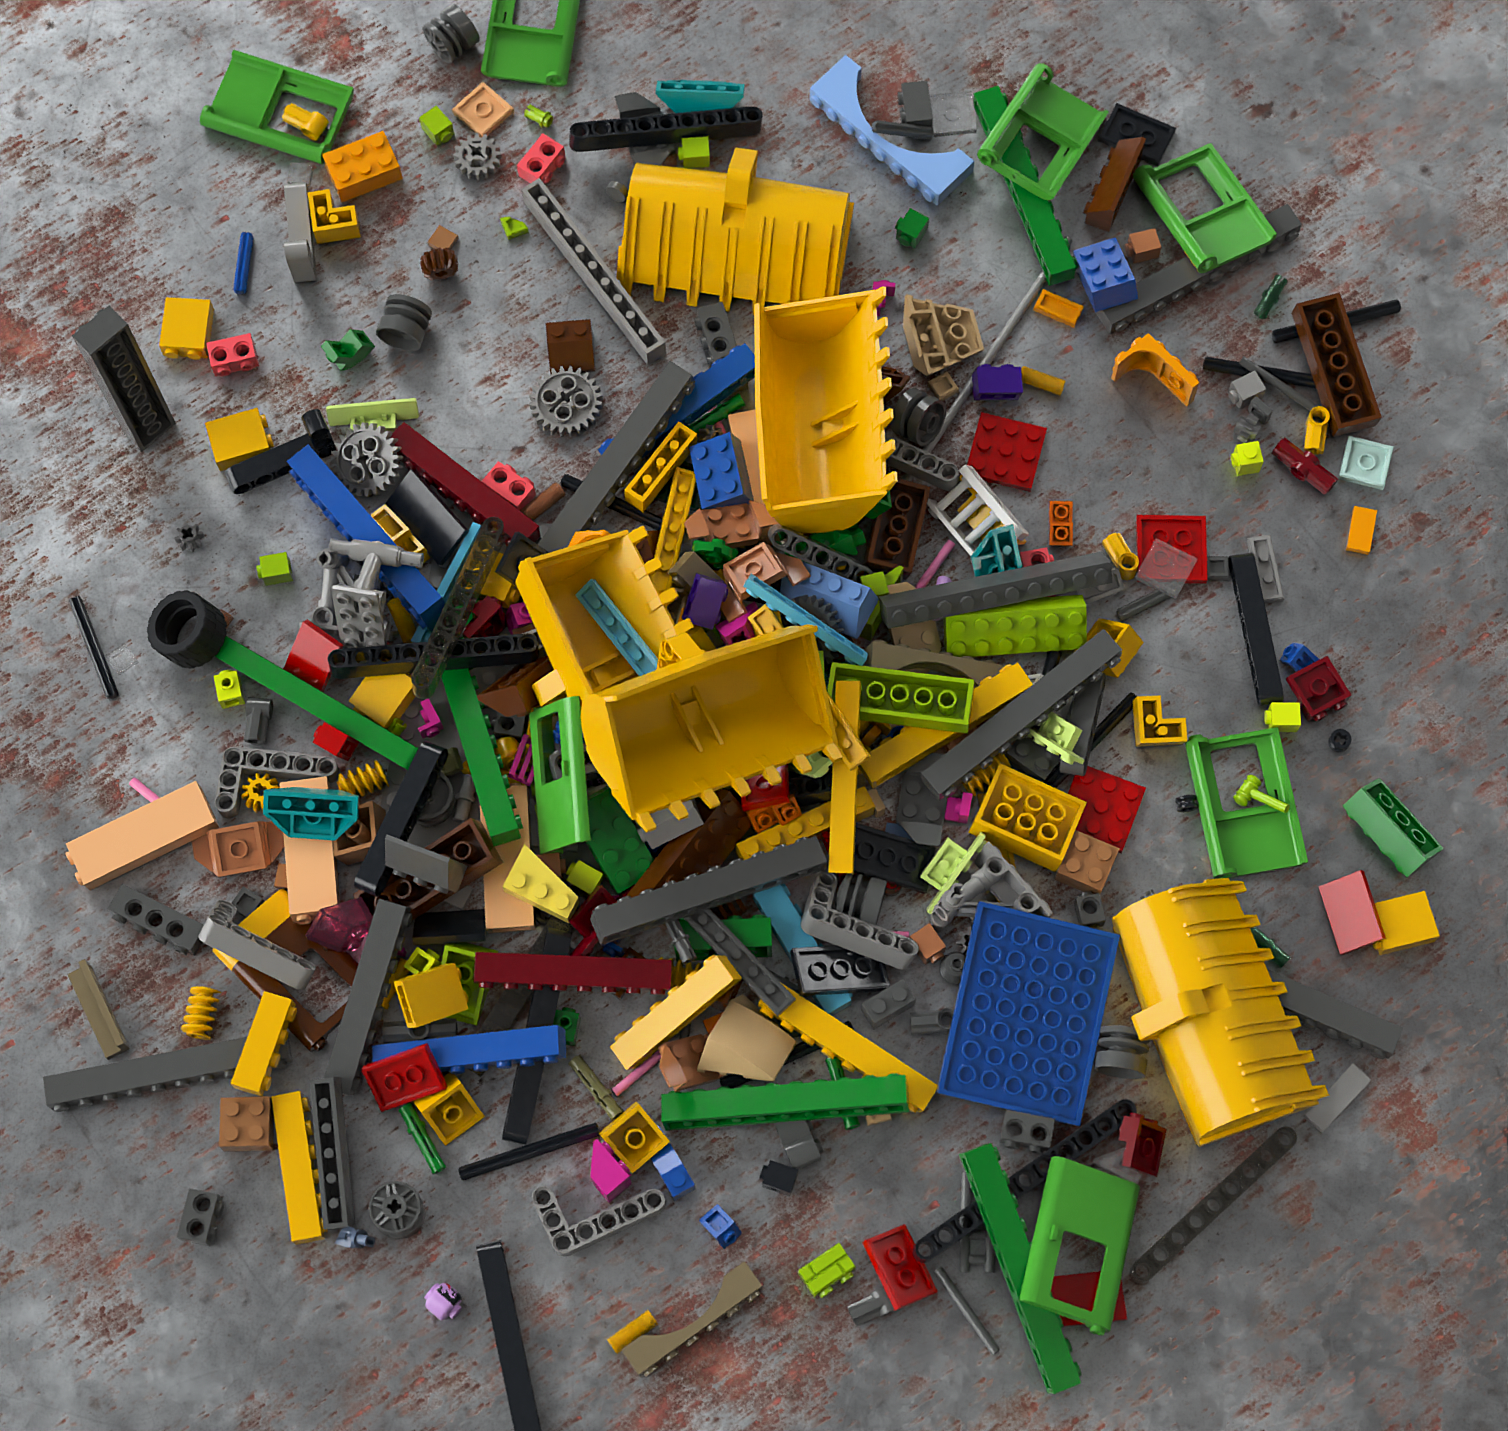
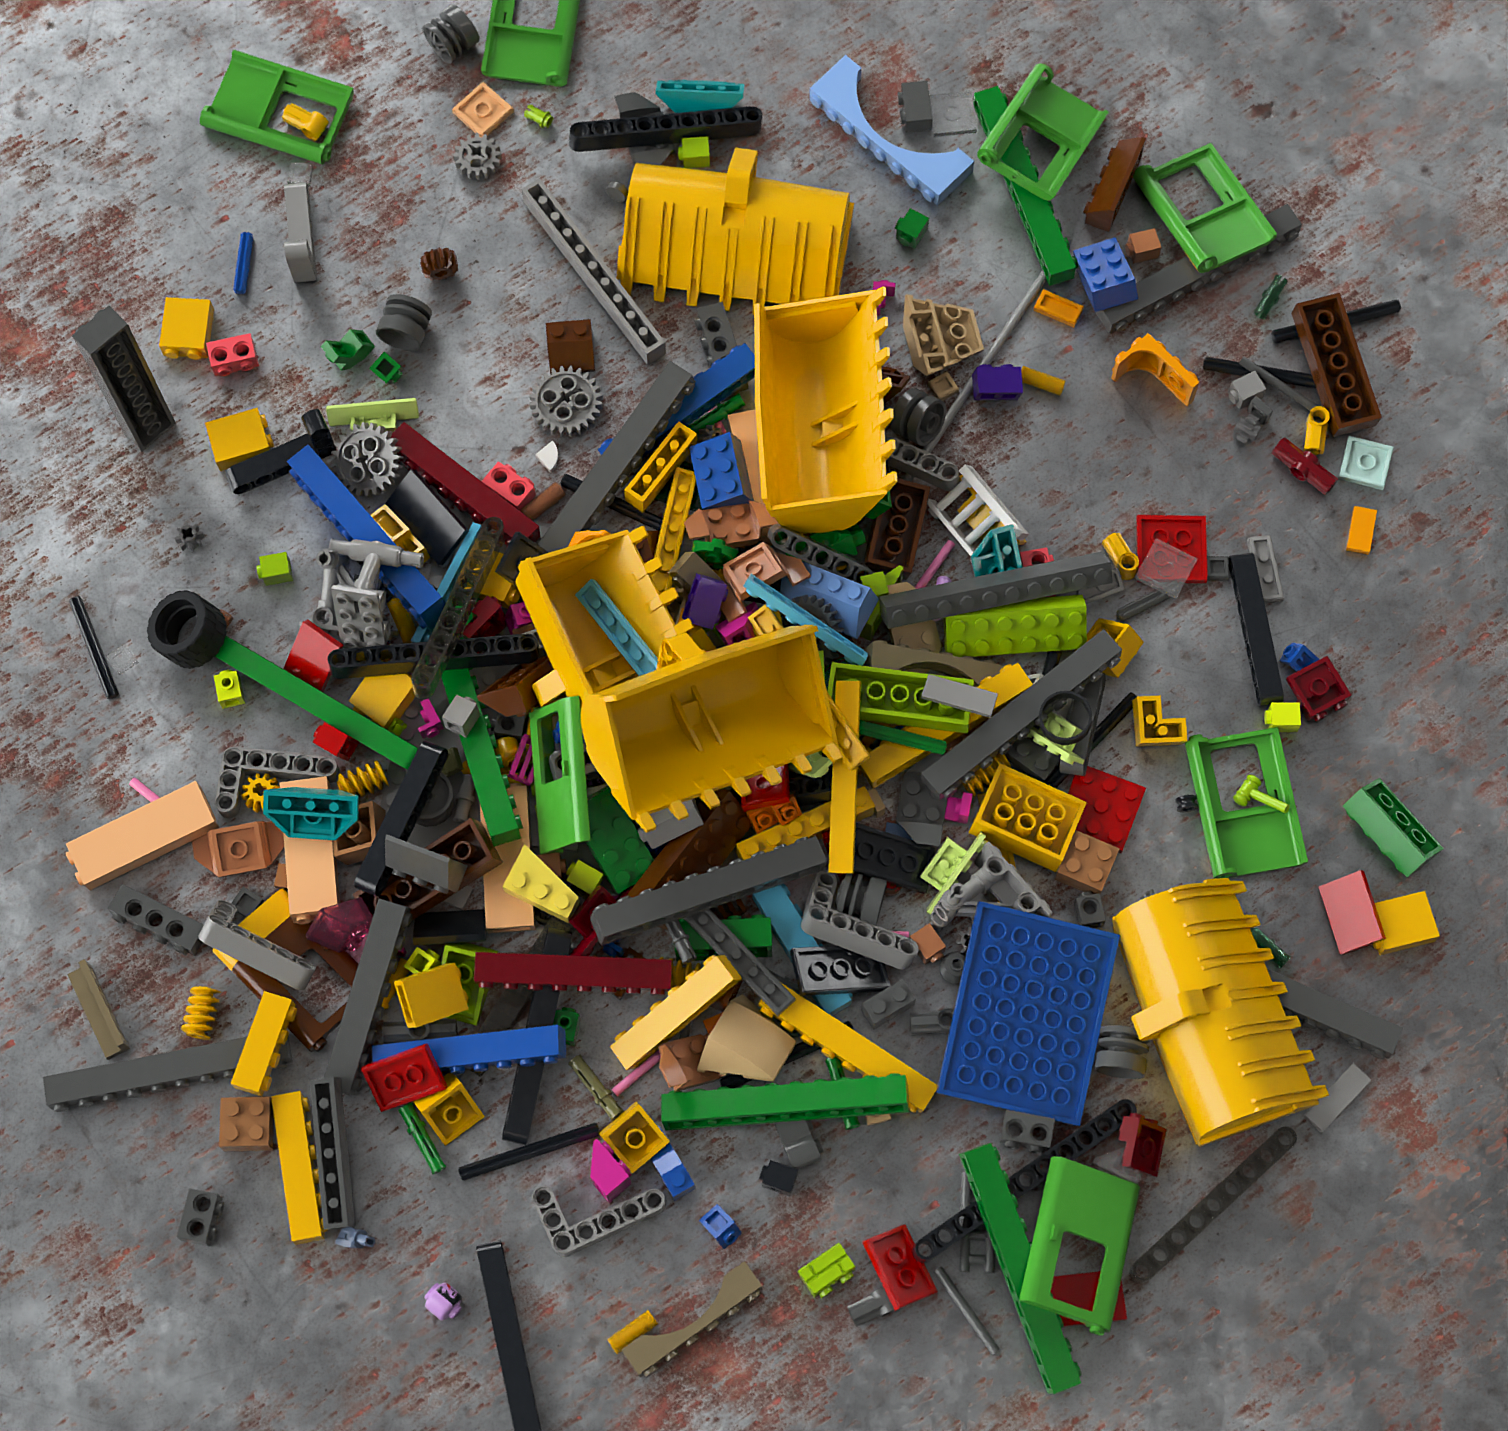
dark grey piece [244,697,273,745] -> none
yellow brick [308,189,361,244] -> none
light orange brick [322,130,403,203] -> none
dark grey wheel [369,1181,426,1239] -> none
lime brick [419,105,454,146] -> none
medium nougat tile [427,225,459,250] -> none
lime tile [500,217,529,240] -> none
coral brick [517,133,566,184] -> none
dark grey axle [872,120,934,139] -> none
red plate [967,412,1047,492] -> none
orange slope [1049,501,1073,546] -> none
black tile [1098,103,1176,166] -> none
neon yellow brick [1231,441,1264,476] -> none
black bush [1328,729,1352,752] -> none
none -> green brick [369,352,403,385]
none -> light grey brick [442,694,480,737]
none -> white tile [535,441,558,473]
none -> green axle [859,720,947,755]
none -> light grey tile [922,674,998,718]
none -> black tyre [1039,691,1092,745]

